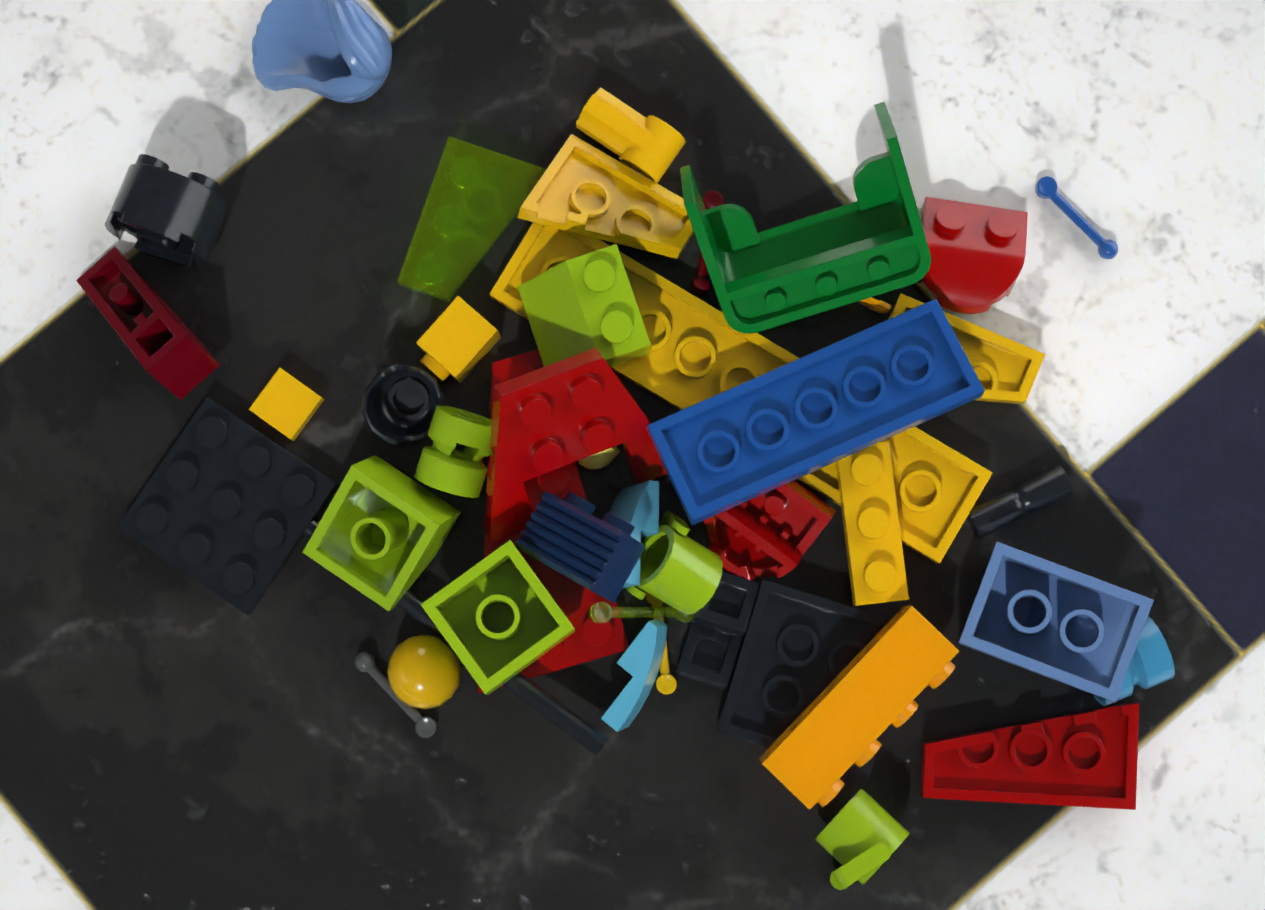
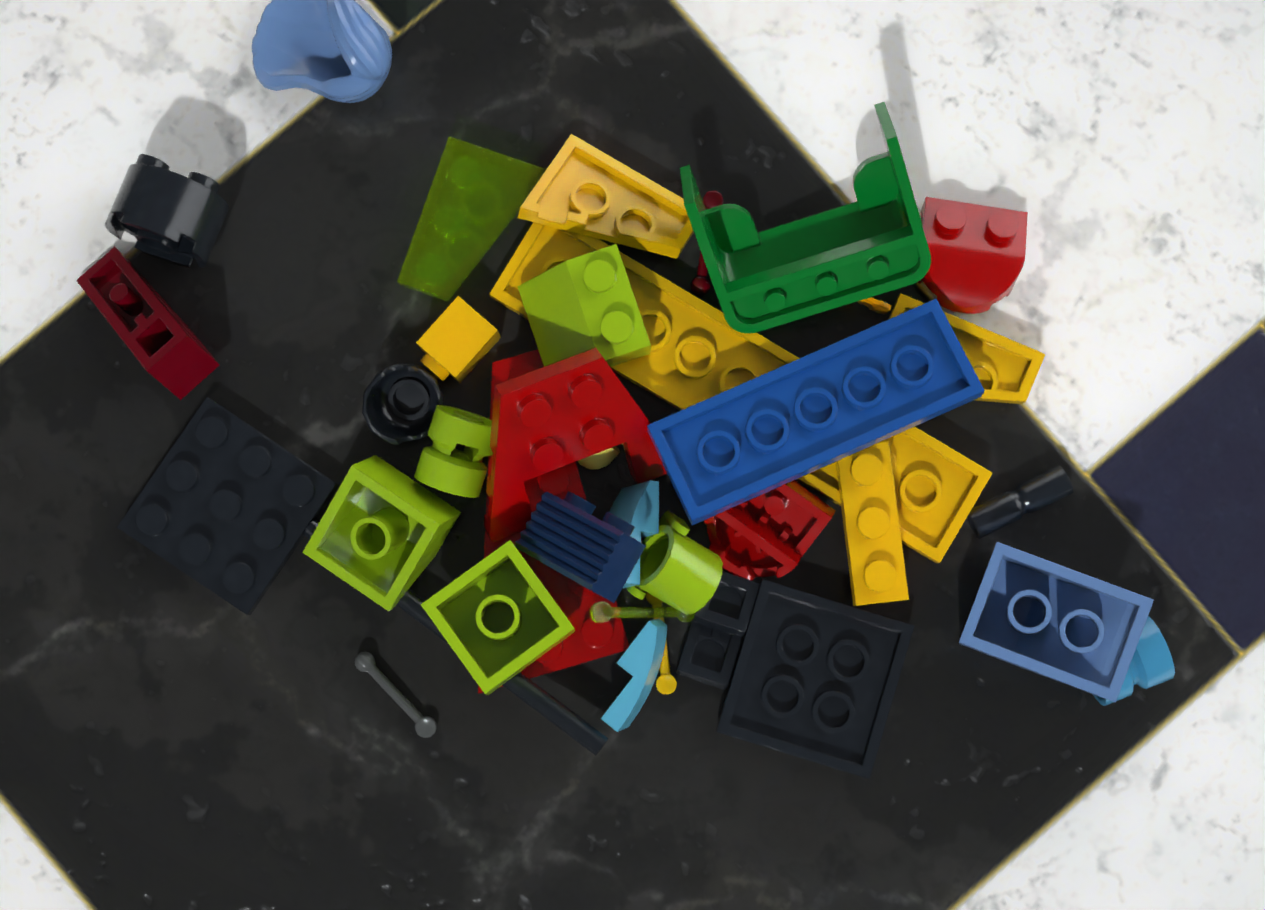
yellow tile [249,368,325,441] -> none
yellow piece [387,634,462,709] -> none
yellow piece [576,87,686,183] -> none
light orange brick [758,606,959,810] -> none
lime piece [815,789,910,890] -> none
red wing [920,702,1139,810] -> none
blue hinge [1035,176,1118,259] -> none

